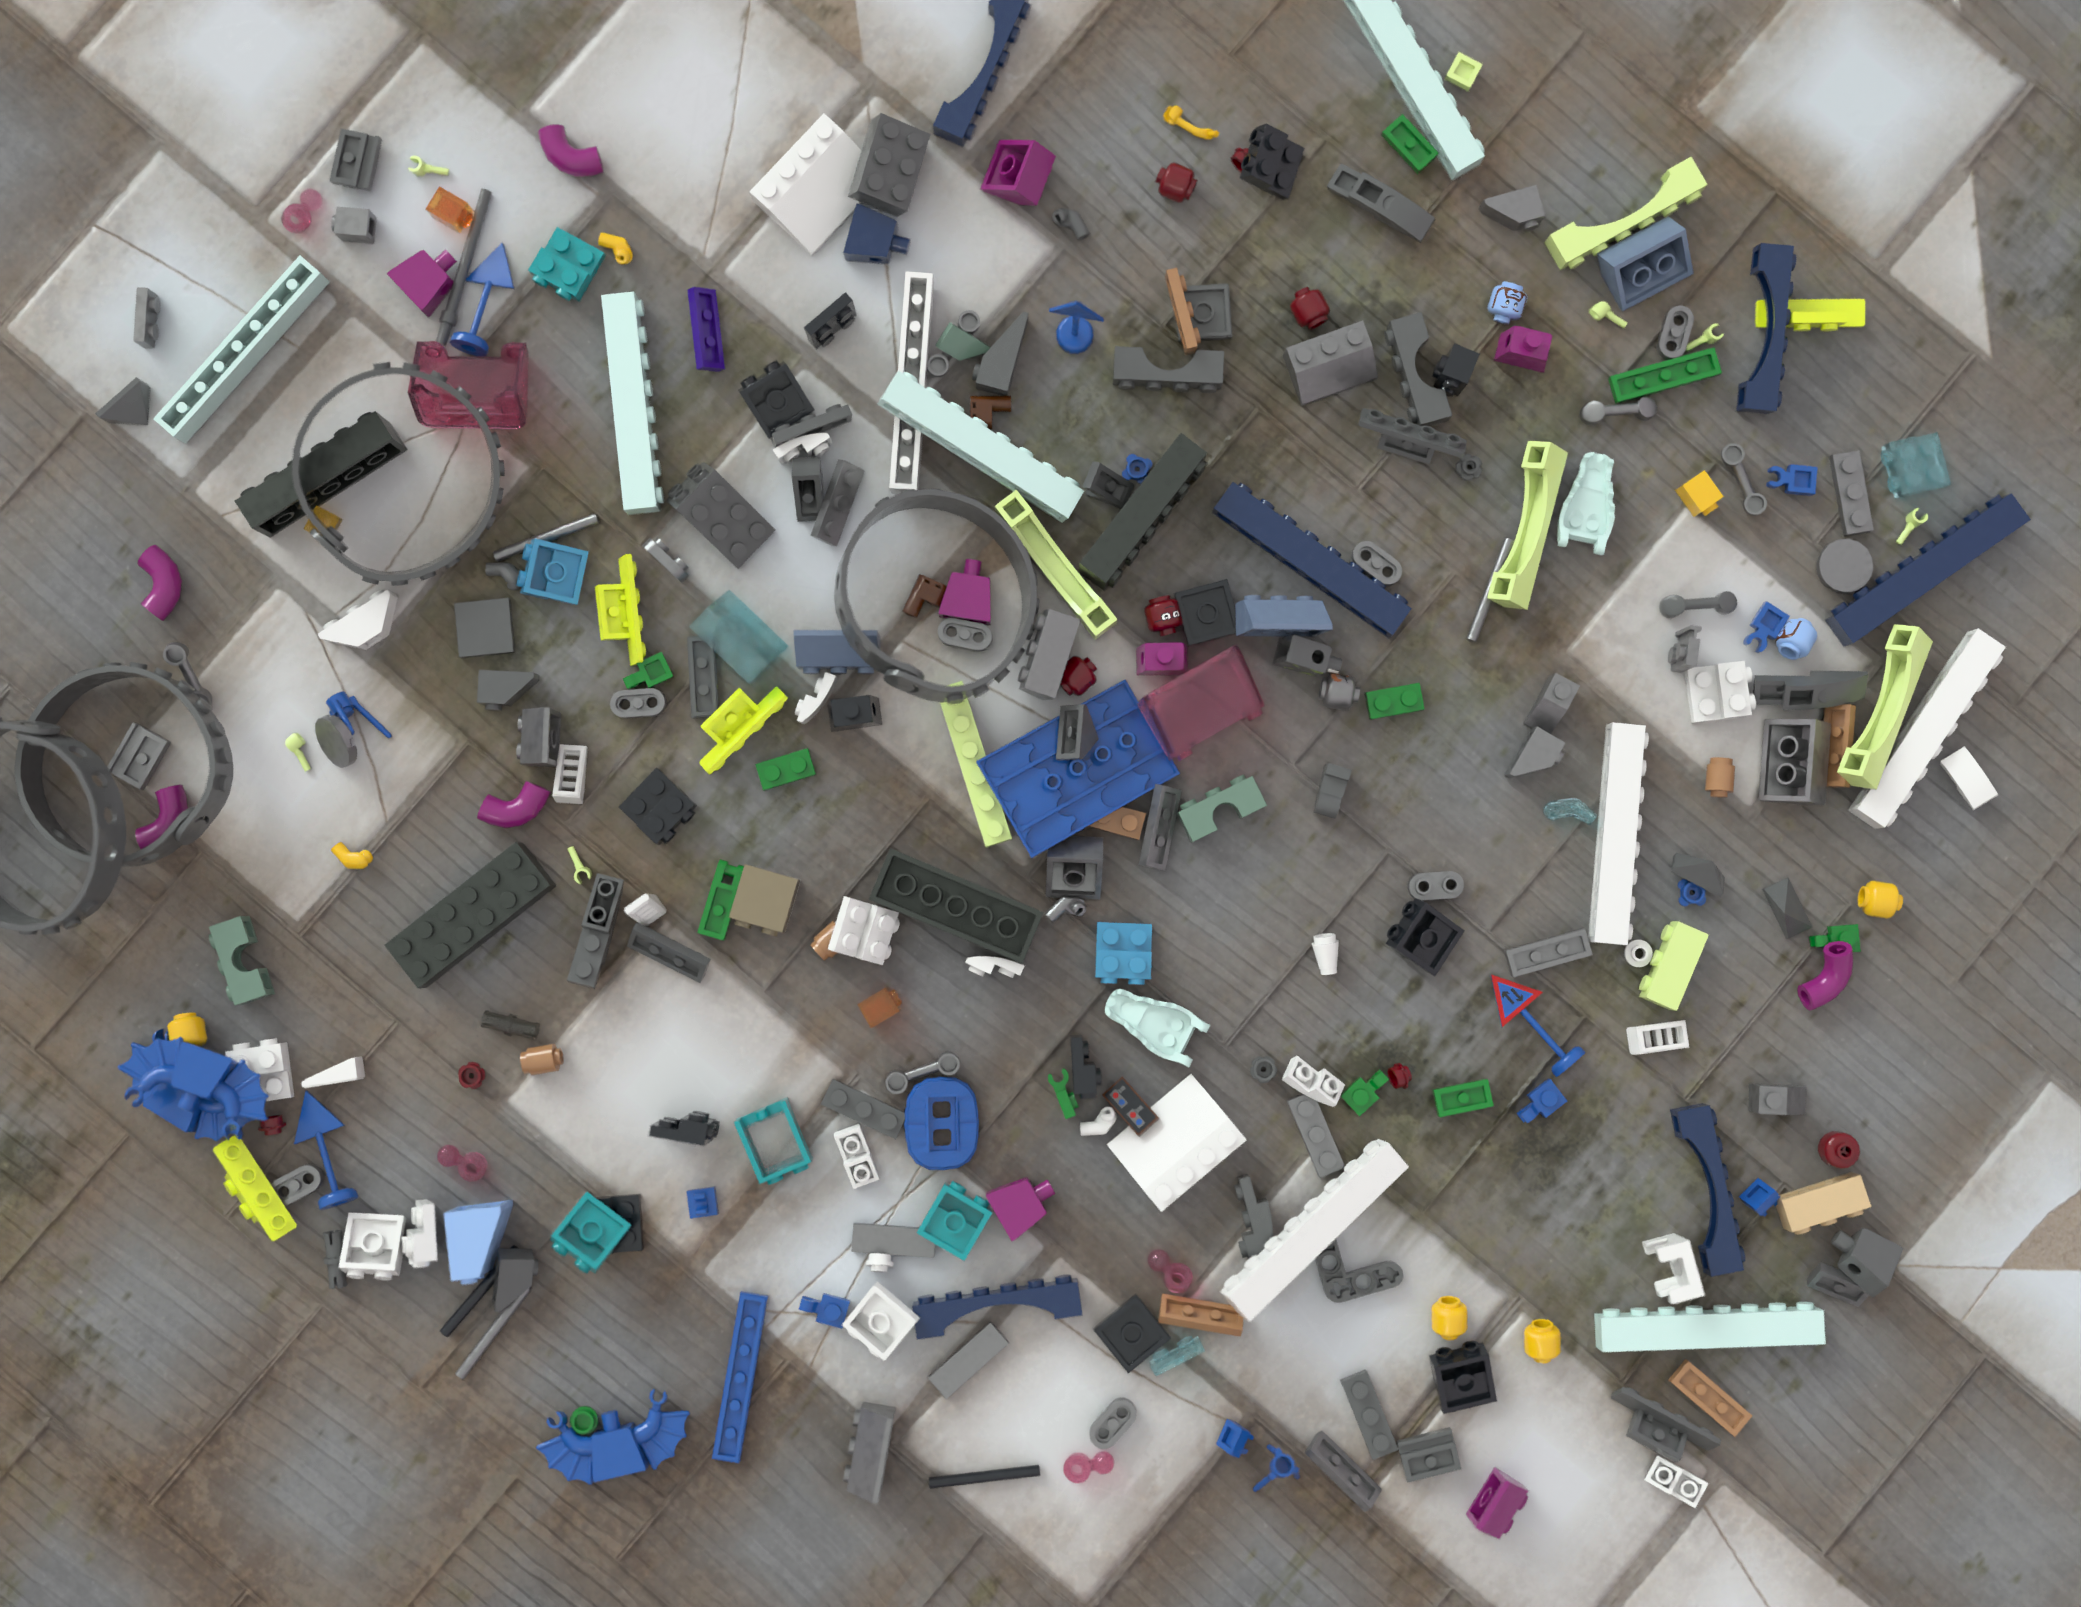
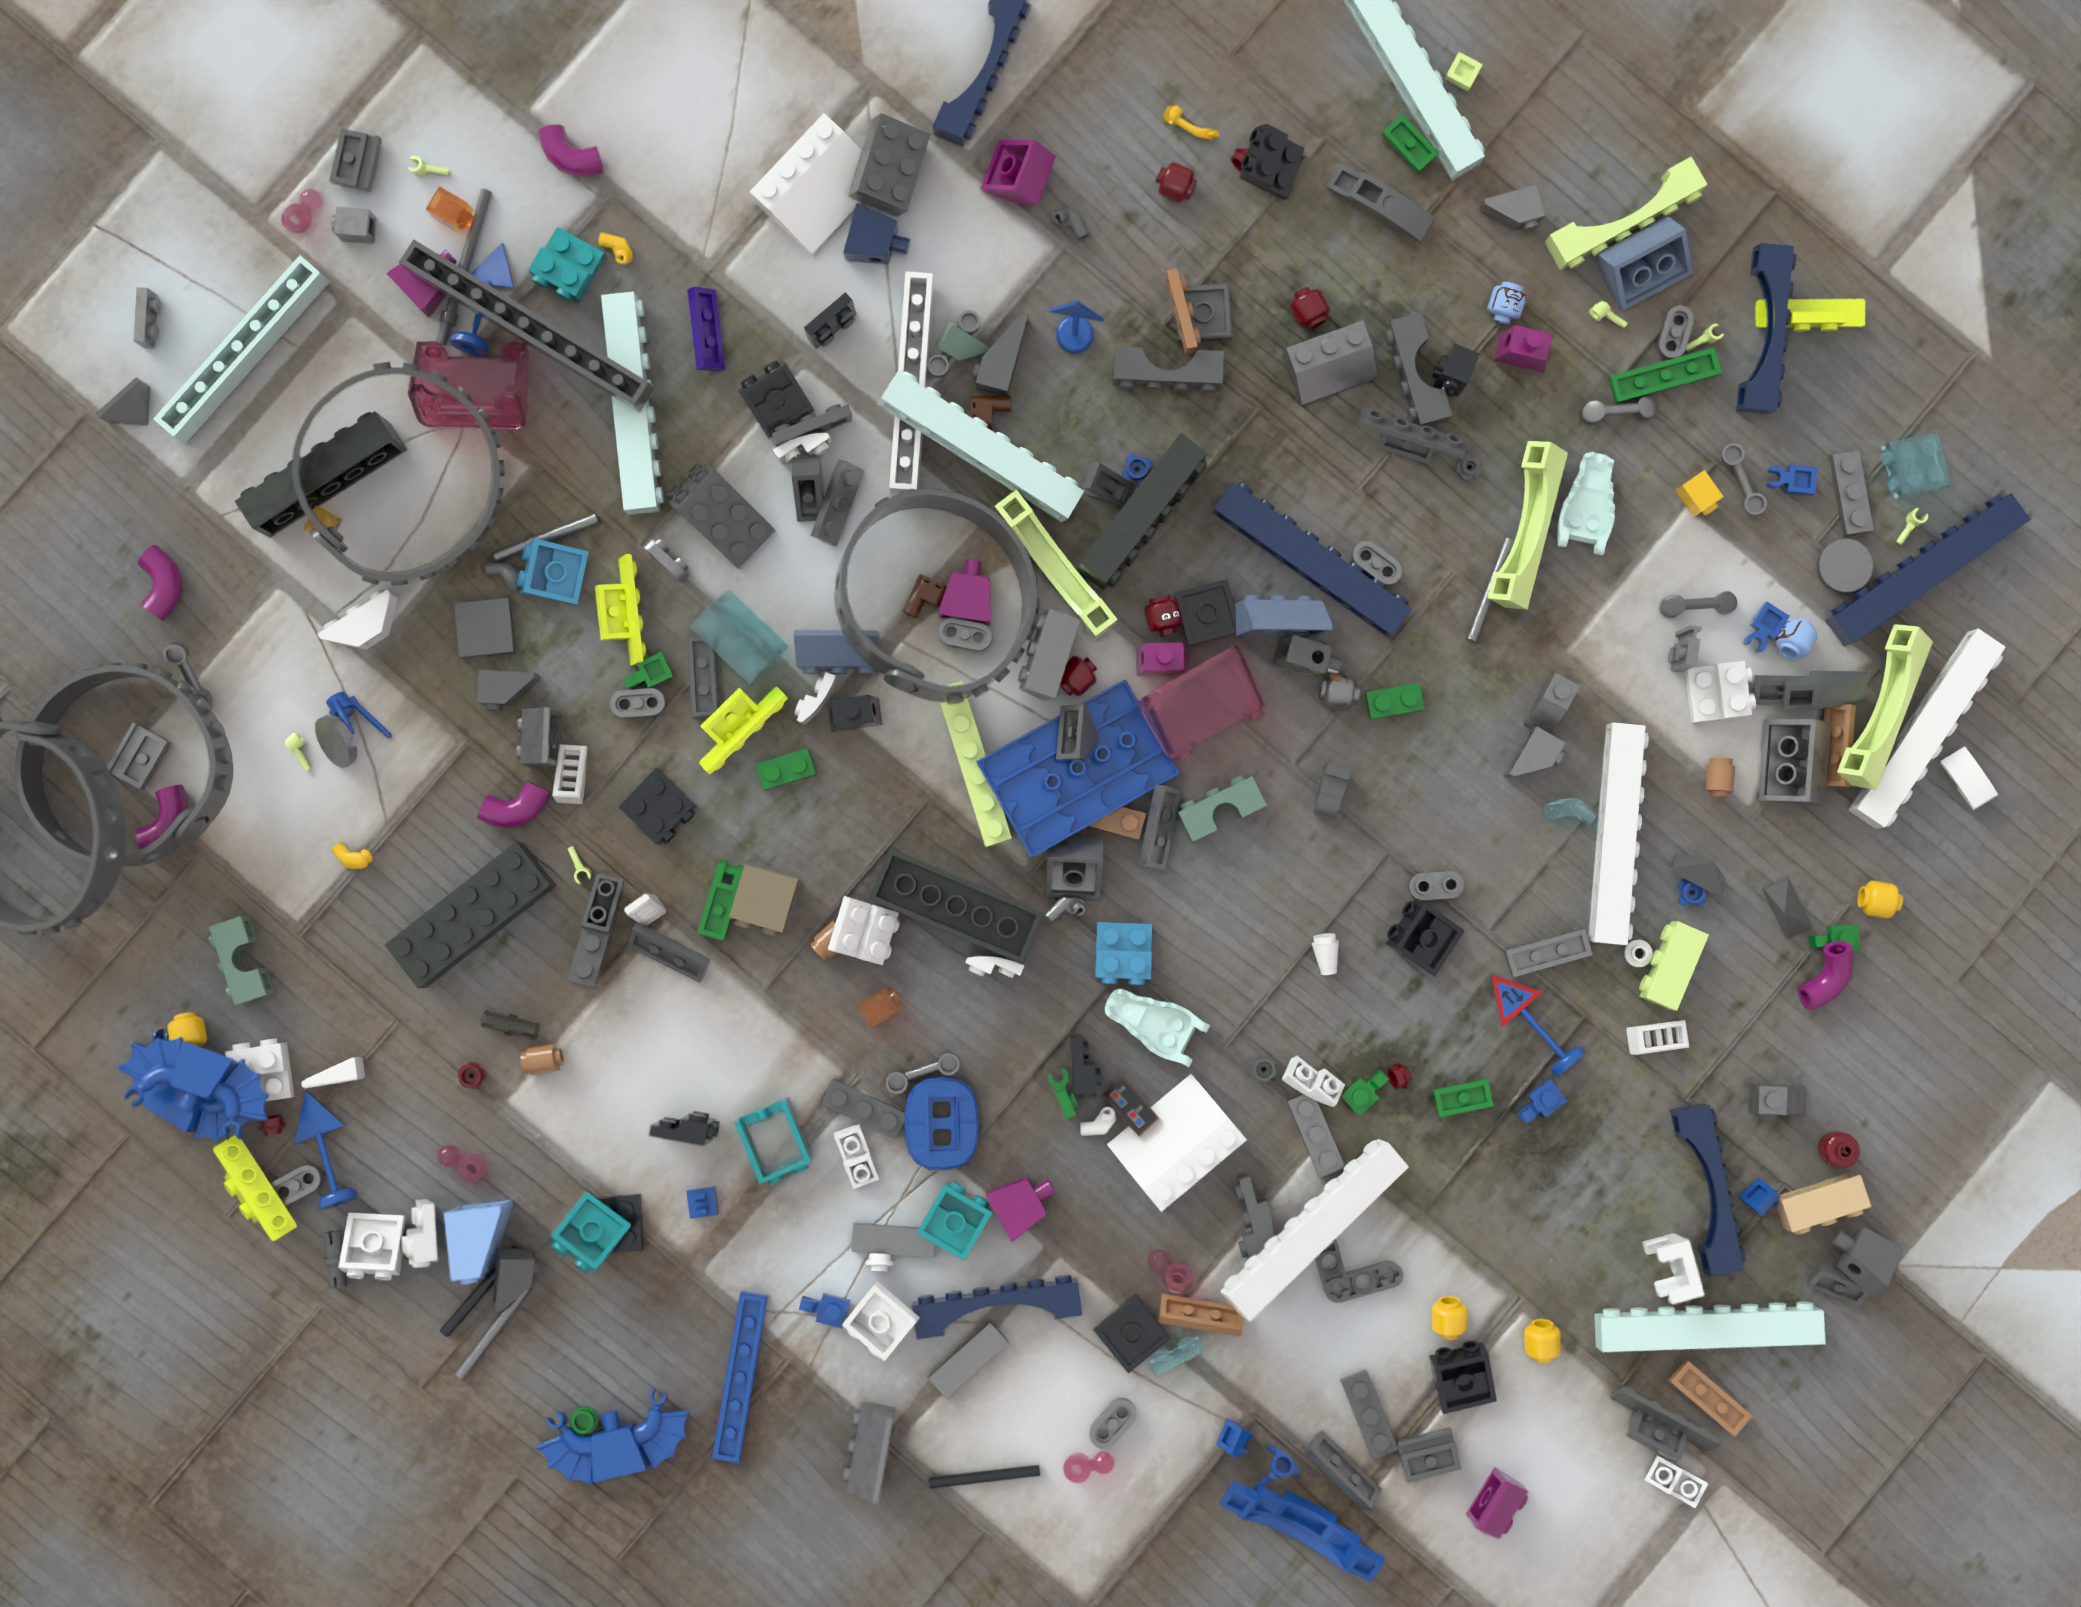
none -> dark grey brick [399,239,654,413]
none -> blue piece [1220,1480,1384,1582]

